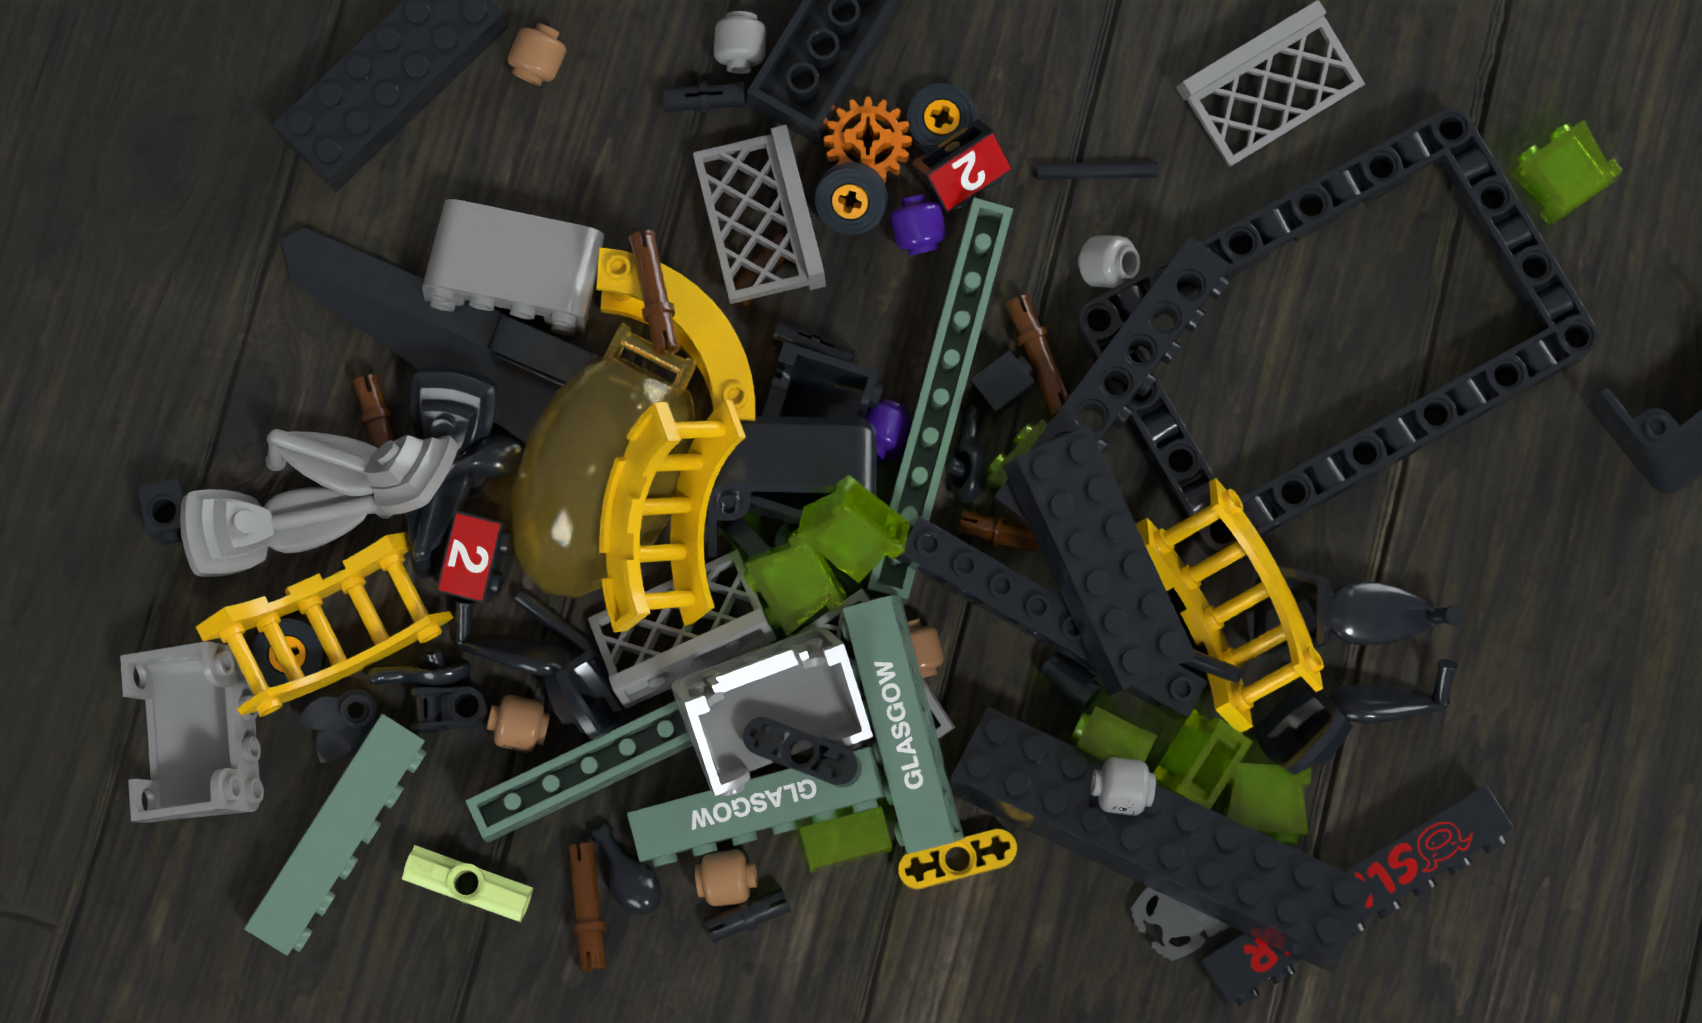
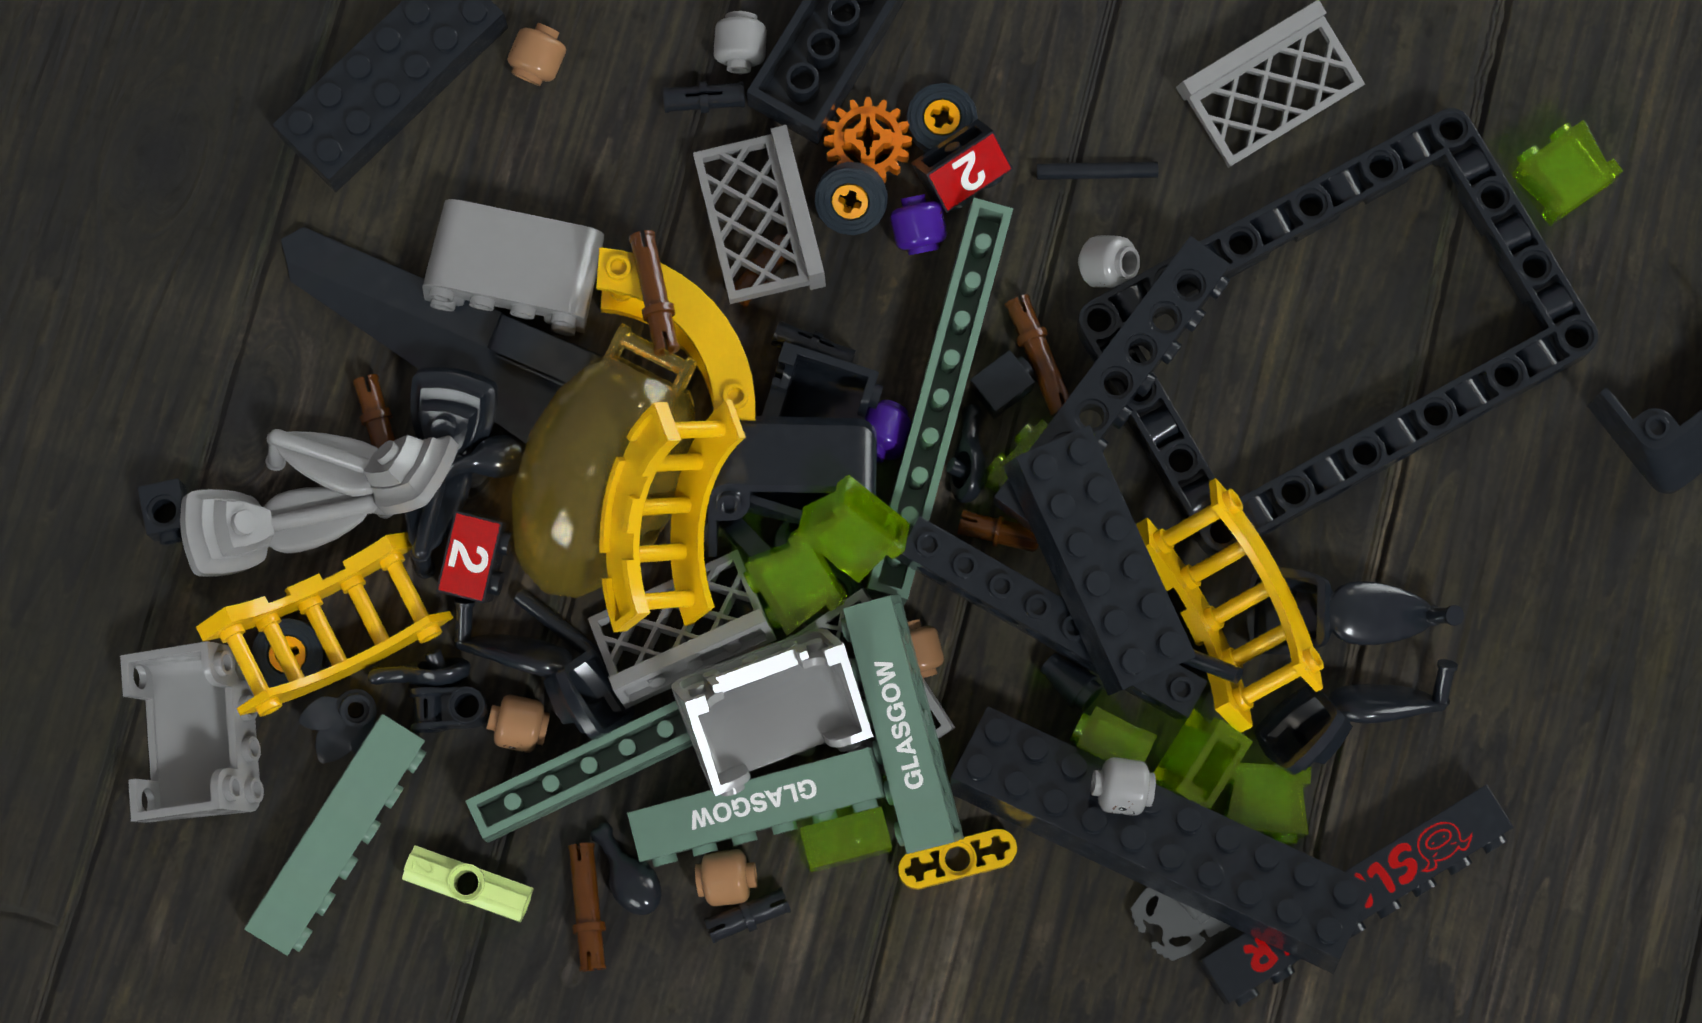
black beam [743,717,862,788] -> none

